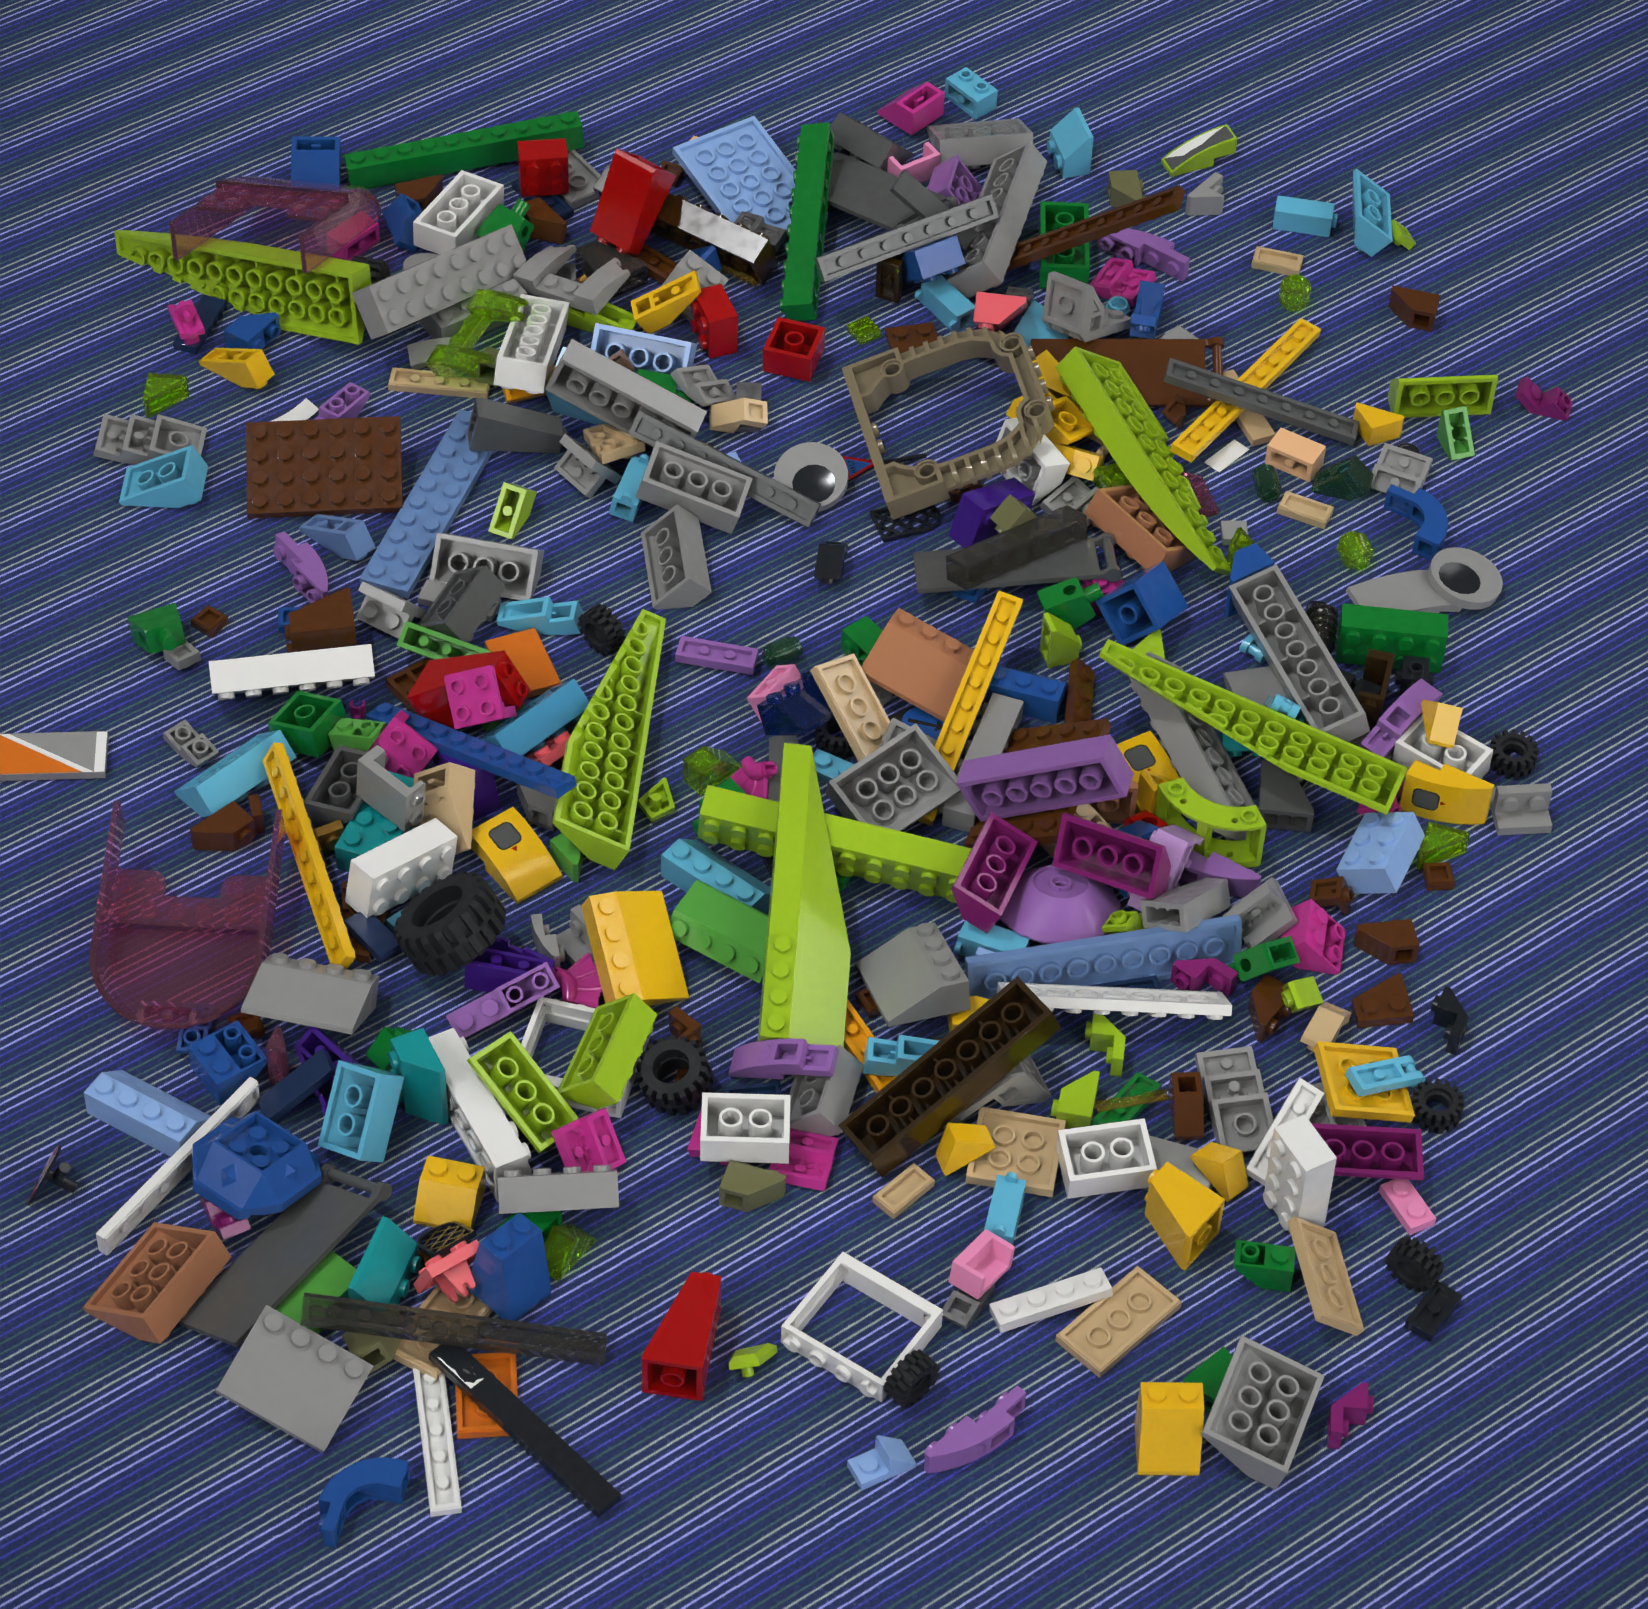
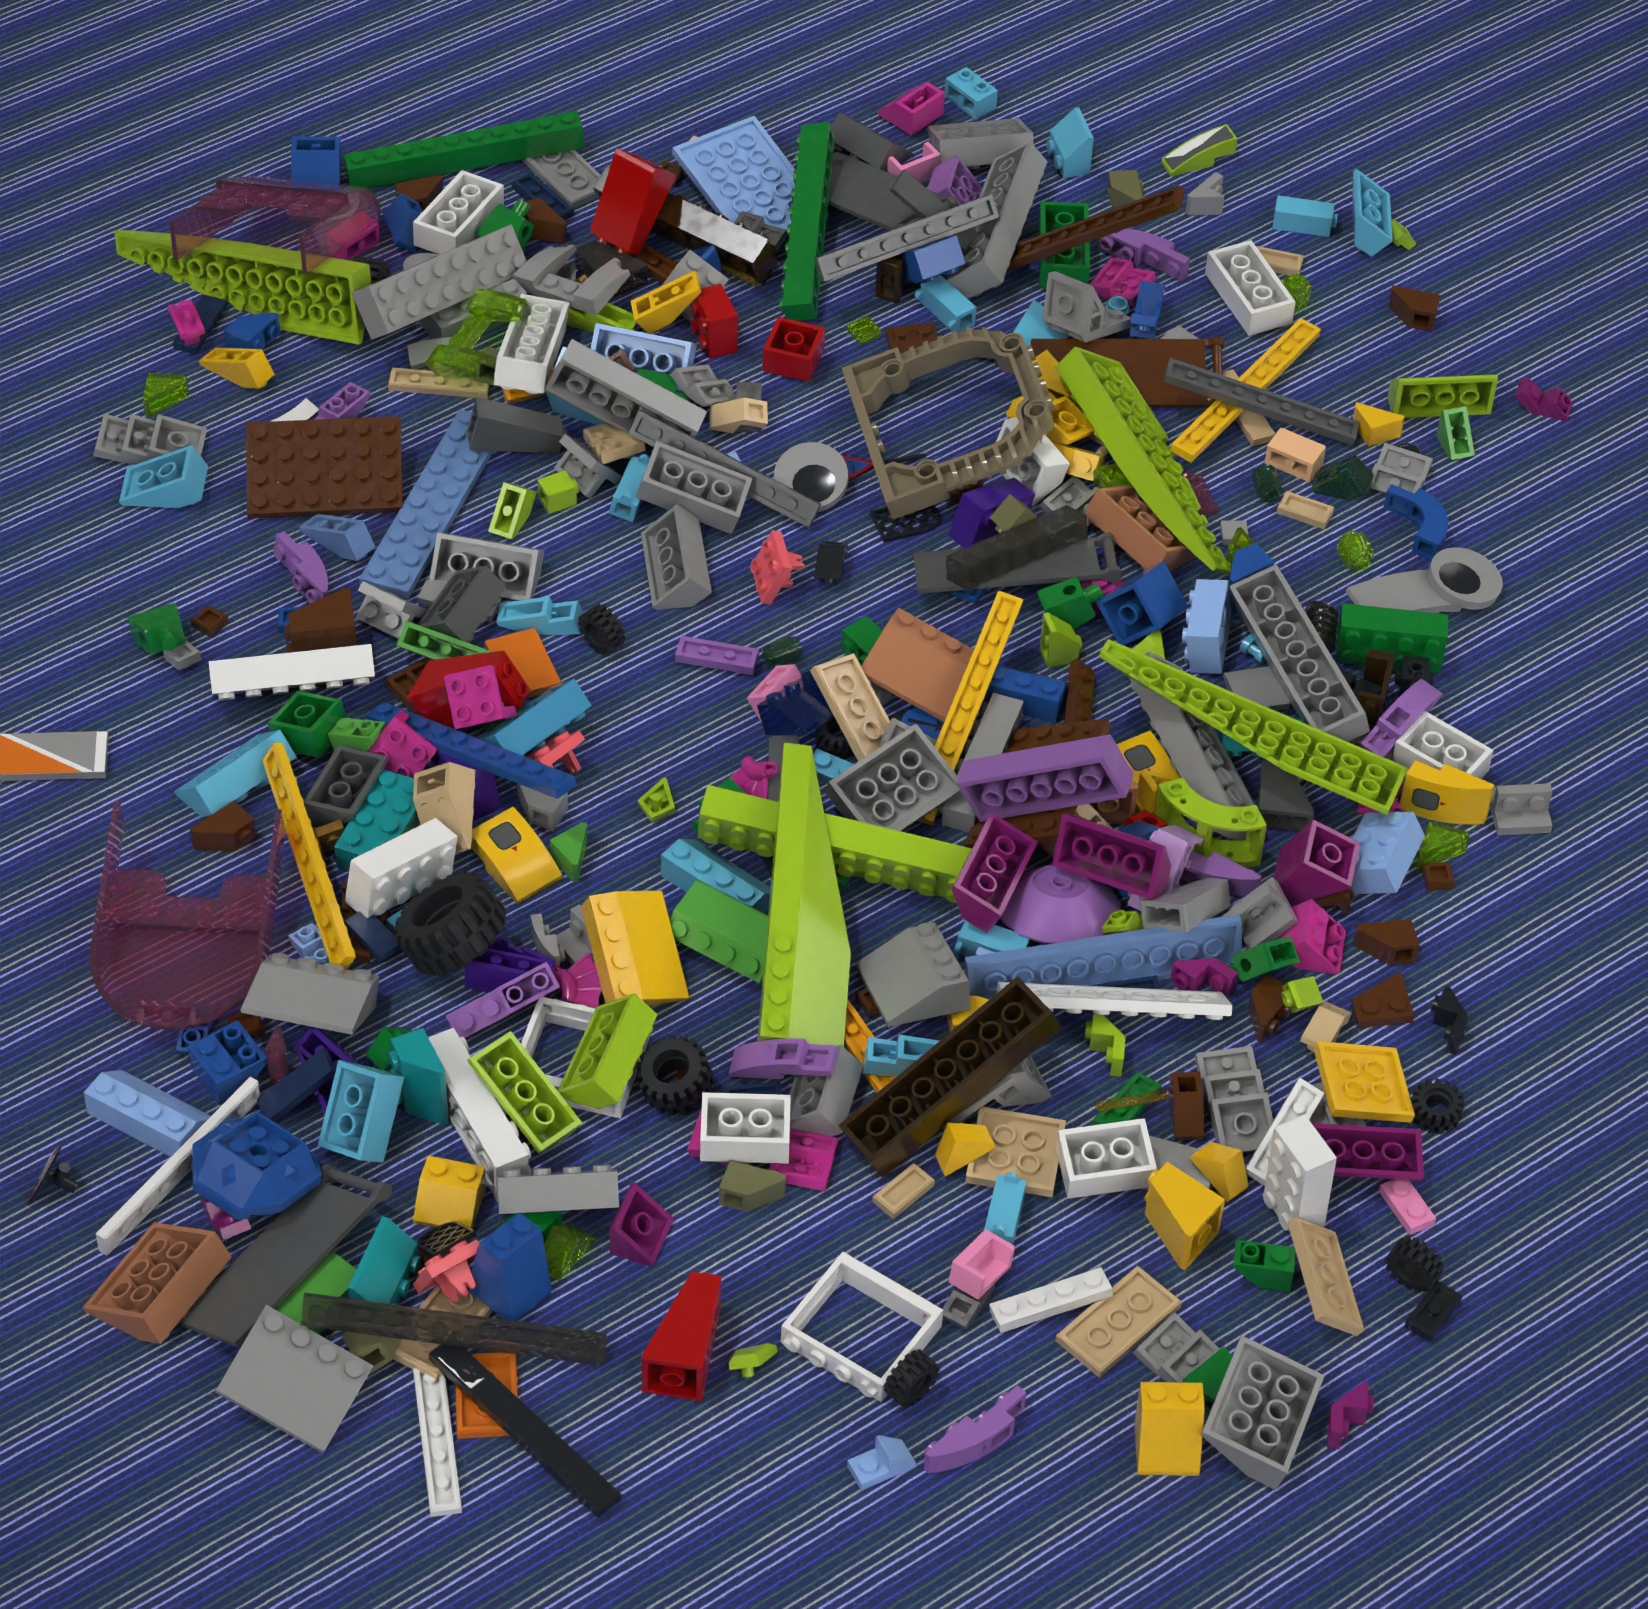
light grey slope [163,719,219,768] -> none
reddish brown tile [248,794,265,834] -> none
blue arch [319,1457,410,1548] -> none
magenta hand [349,700,366,720] -> none
light grey panel [356,745,426,832] -> none
red brick [517,138,569,197] -> none
dark pink slope [551,1108,626,1171] -> none
lime wedge [552,609,666,870] -> none
reddish brown bracket [669,1006,701,1046] -> none
clear neon green slope [683,746,742,796] -> none
coral slope [973,292,1028,332] -> none
flat silver slope [1006,286,1034,305] -> none
lime slope [1051,1070,1100,1129] -> none
reddish brown tile [1161,394,1187,429] -> none
white sticker [1204,439,1249,472] -> none
medium azure plate [1264,693,1301,719] -> none
medium azure plate [1345,1055,1426,1097] -> none
yellow slope [1421,699,1463,749] -> none
black tyre [1489,729,1539,780] -> none
none -> light blue slope [288,923,330,965]
none -> lime brick [537,470,579,514]
none -> magenta slope [609,1182,674,1266]
none -> coral plate [750,530,805,605]
none -> light grey slope [1133,1312,1220,1383]
none -> light blue brick [1182,579,1232,674]
none -> white brick [1205,240,1296,336]
none -> magenta slope [1274,819,1360,905]

